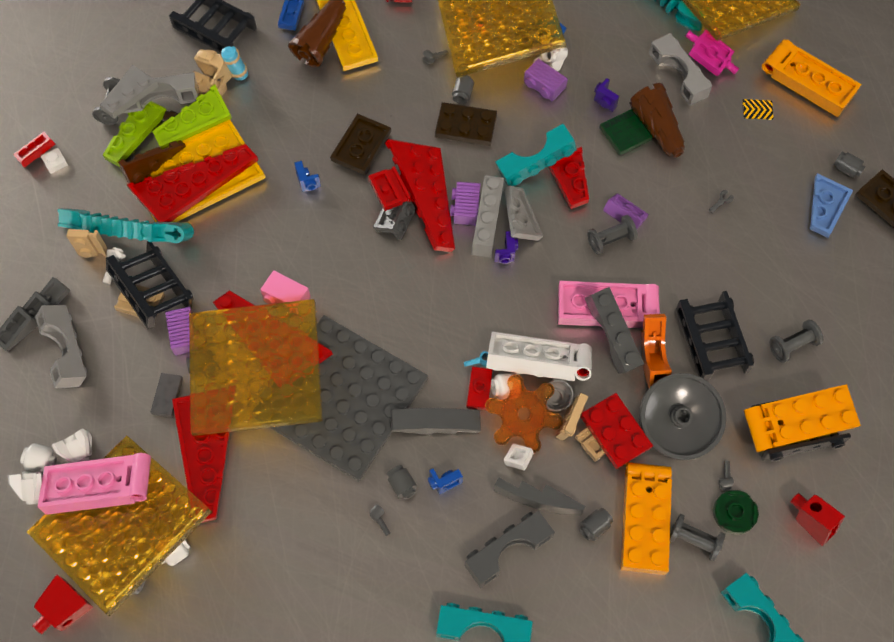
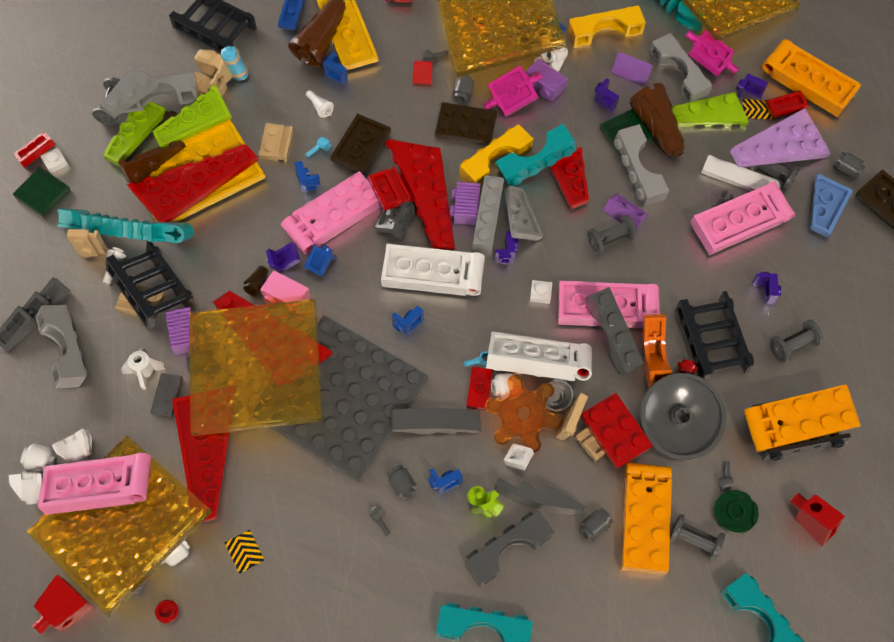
none -> dark green tile [13,167,70,217]
none -> white brick [121,348,166,390]
none -> red plate [155,600,179,623]
none -> sticker [225,529,264,573]
none -> dark brown cone [243,266,269,296]
none -> tan plate [259,123,294,162]
none -> dark purple bracket [266,242,301,272]
none -> bright pink hinge [281,171,382,255]
none -> blue bracket [304,245,337,277]
none -> medium azure hand [305,137,331,158]
none -> white cone [306,90,334,118]
none -> blue bracket [323,52,348,85]
none -> white hinge [381,244,485,296]
none -> blue bracket [392,305,424,336]
none -> red slope [413,61,433,85]
none -> yellow arch [459,124,534,187]
none -> lime hips [467,486,504,518]
none -> dark pink plate [483,66,543,117]
none -> white plate [530,280,552,304]
none -> yellow arch [567,5,646,48]
none -> medium lavender slope [611,52,653,86]
none -> light grey arch [614,124,669,206]
none -> lime wing [672,92,749,127]
none -> red plate [677,359,698,375]
none -> bright pink hinge [690,181,796,255]
none -> white tile [701,155,782,192]
none -> lavender wing [730,108,831,167]
none -> dark purple bracket [736,73,768,99]
none -> dark grey hose [750,163,800,191]
none -> dark purple bracket [752,272,782,305]
none -> red plate [765,91,809,119]

